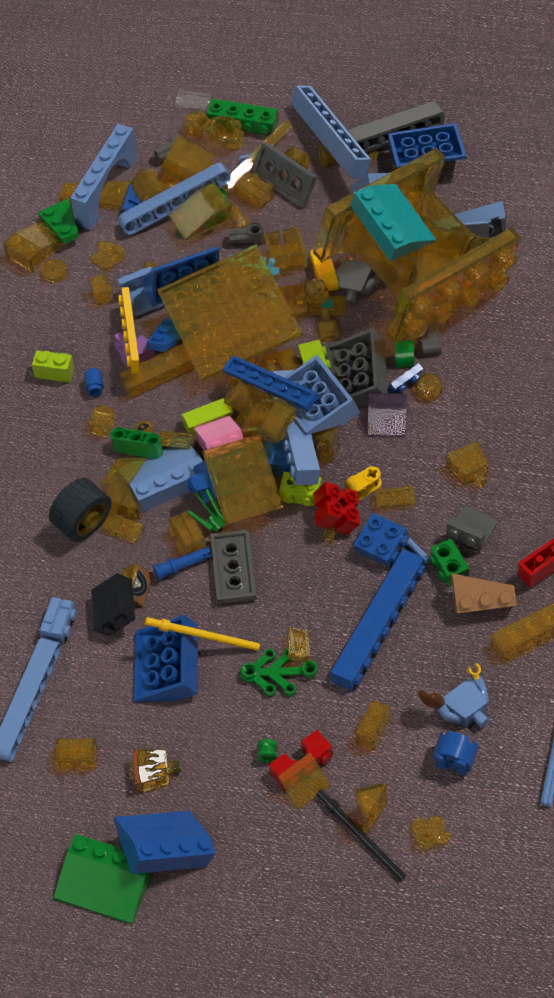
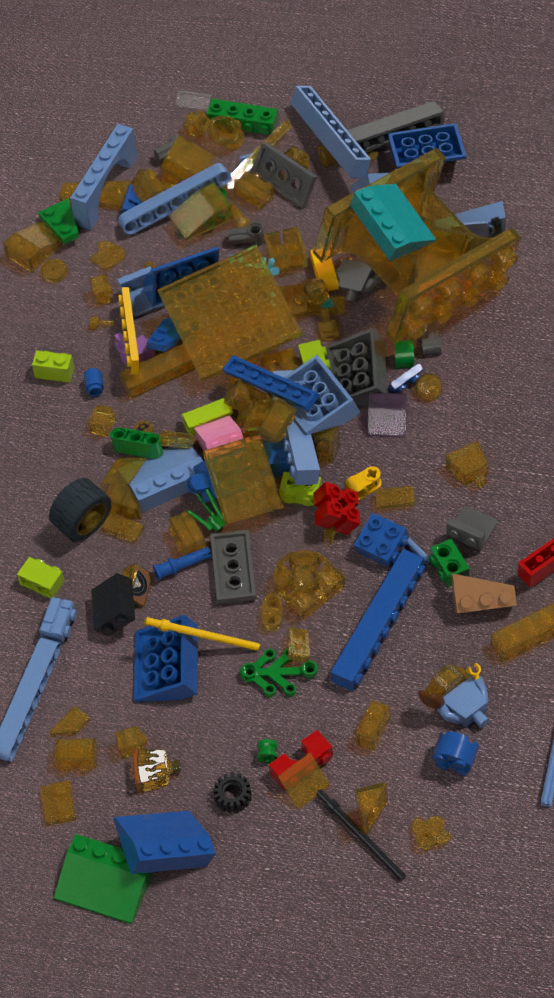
none -> lime brick [17,557,65,598]
none -> clear yellow plate [41,780,77,826]
none -> clear yellow tile [49,706,90,737]
none -> clear yellow hand [89,316,115,330]
none -> clear yellow brick [115,726,148,759]
none -> black tyre [213,772,252,813]
none -> clear yellow plate [261,593,283,631]
none -> clear yellow connector [273,550,345,620]
none -> clear yellow brick [425,663,472,697]

